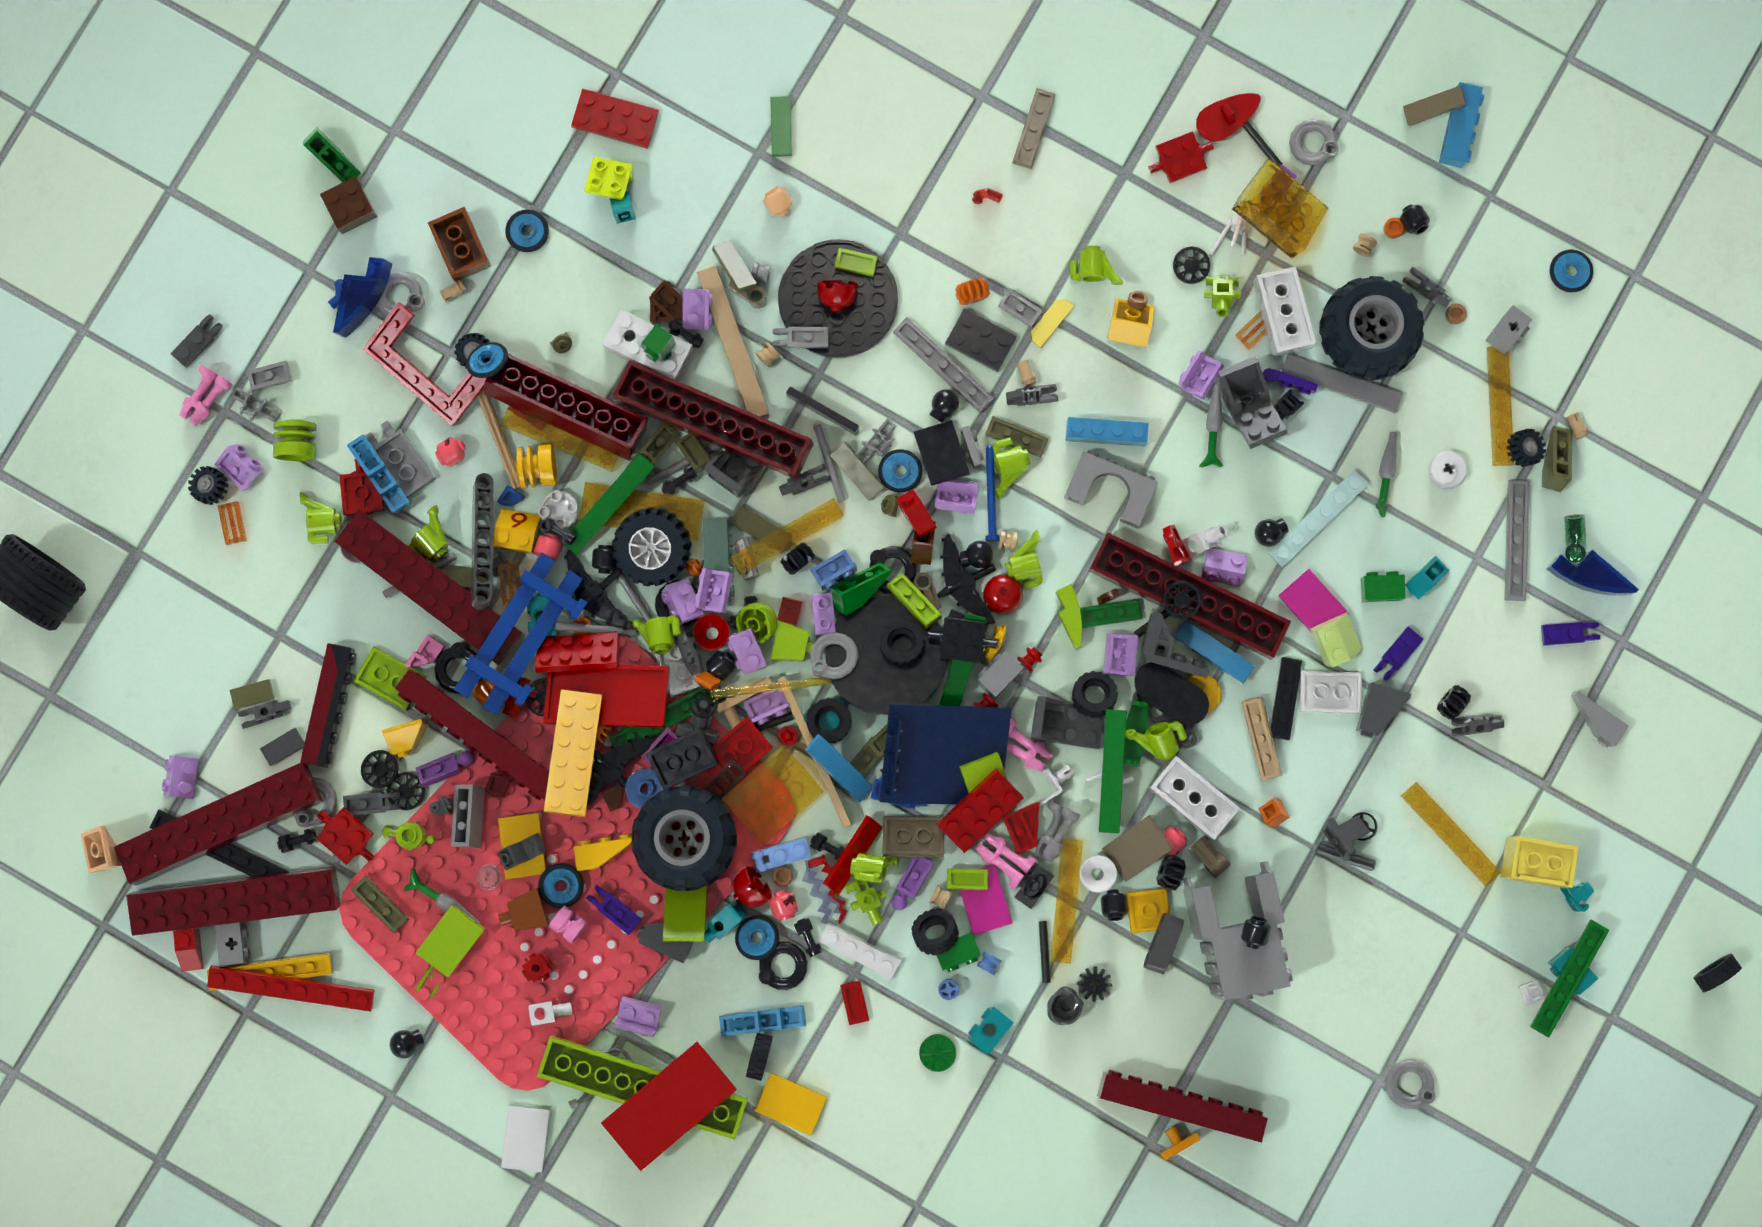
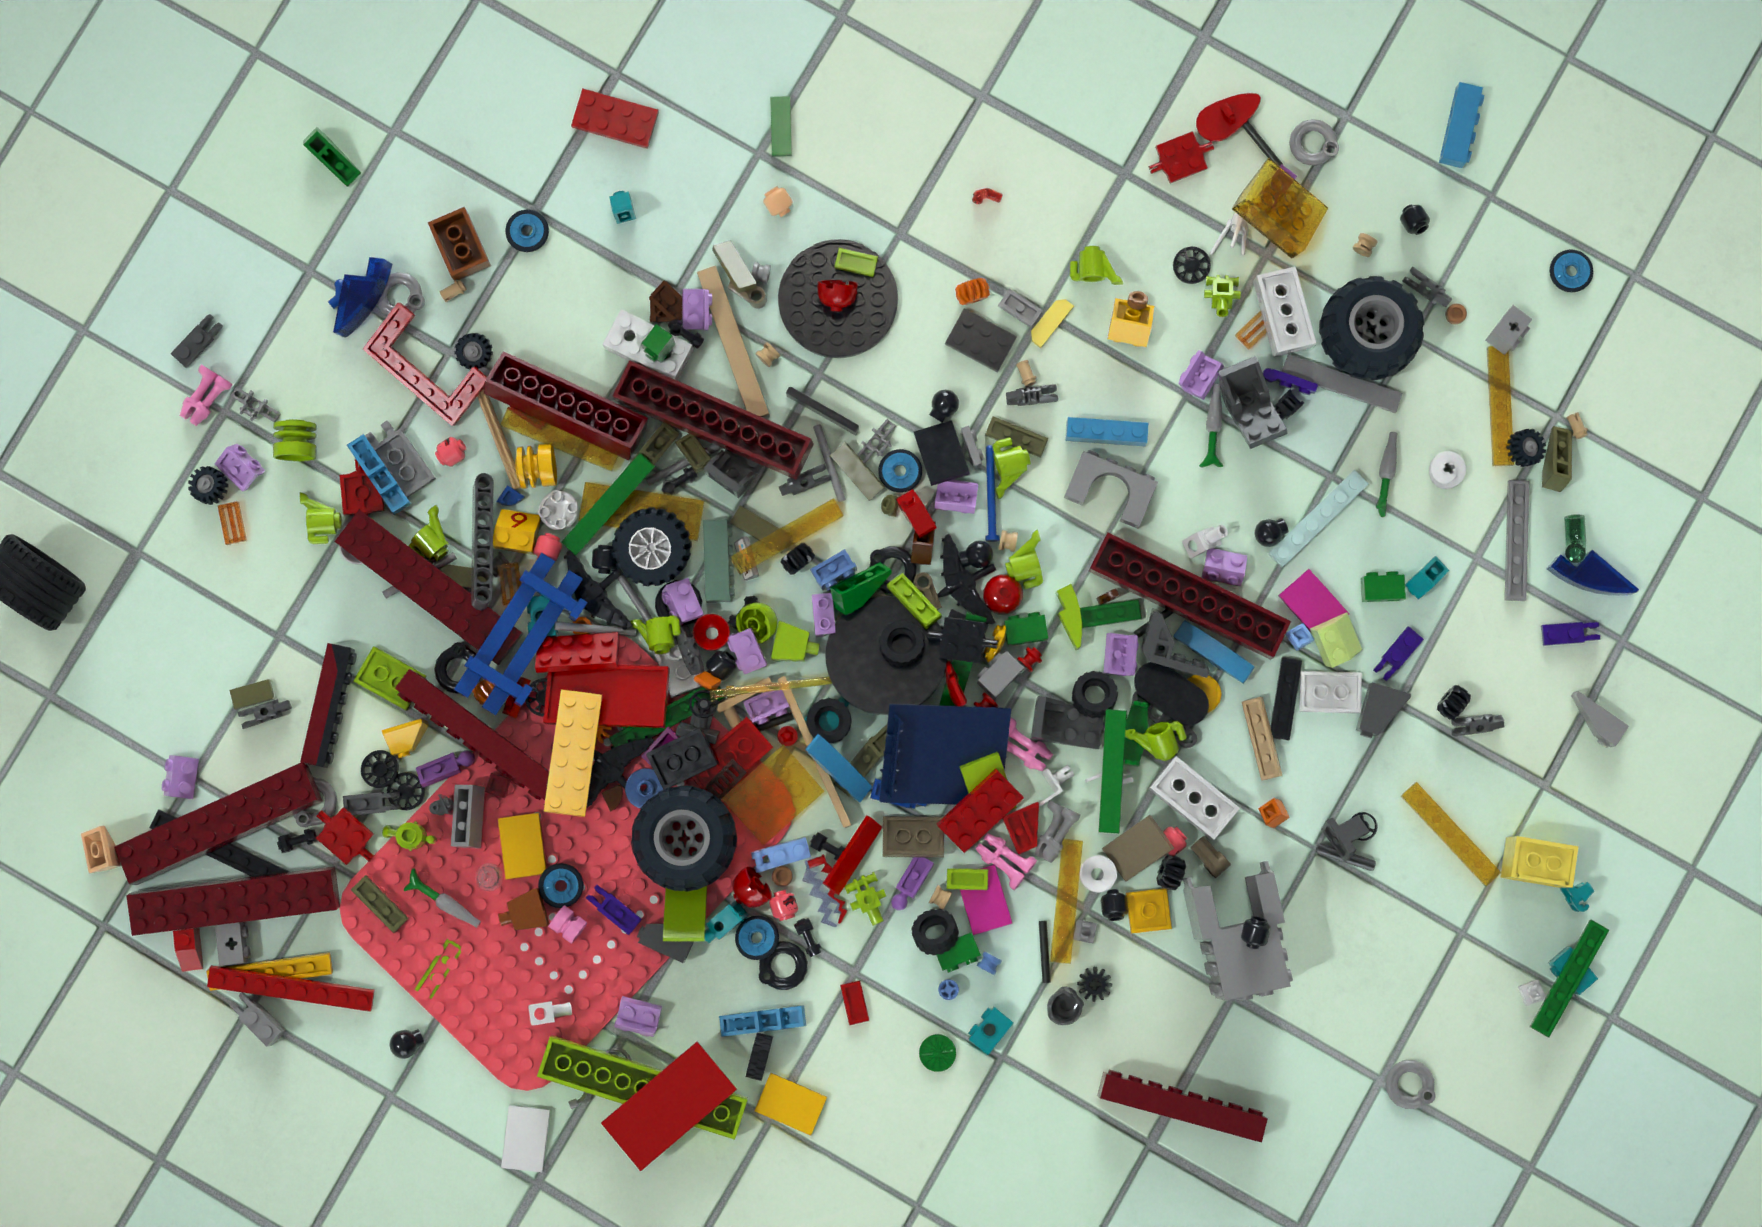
light grey plate [247,361,292,392] -> none
dark grey tile [260,728,305,766] -> none
reddish brown brick [320,176,377,234] -> none
bright pink slope [405,635,445,668] -> none
lime tile [416,904,485,977] -> none
dark azure wheel [466,342,508,378] -> none
dark grey slope [498,833,547,870] -> none
red brick [522,953,553,983] -> none
black bar [539,518,577,546] -> none
olive plate [550,332,572,353] -> none
yellow slope [574,834,632,871] -> none
neon yellow bracket [584,157,633,200] -> none
orange plate [685,558,703,577] -> none
lavender bracket [695,568,733,614] -> none
light grey hinge [772,327,829,348] -> none
clear red panel [777,597,803,627] -> none
light grey piece [810,632,859,679] -> none
white plate [819,922,901,980] -> none
lime piece [850,853,900,884] -> none
light grey tile [893,317,994,413] -> none
dark tan tile [1012,88,1055,169] -> none
piece [1014,864,1054,909] -> none
dark grey beam [1143,913,1184,975] -> none
light orange tile [1159,1125,1201,1161] -> none
red wing [1162,525,1192,566] -> none
black wheel [1163,581,1201,619] -> none
orange tile [1383,218,1405,239] -> none
dark tan tile [1403,86,1467,126] -> none
black tyre [1693,953,1742,992] -> none
none -> light grey hinge [230,992,287,1047]
none -> red brick [945,661,967,706]
none -> green brick [1004,612,1048,647]
none -> light grey tile [1072,919,1097,943]
none -> light blue tile [1285,623,1314,651]

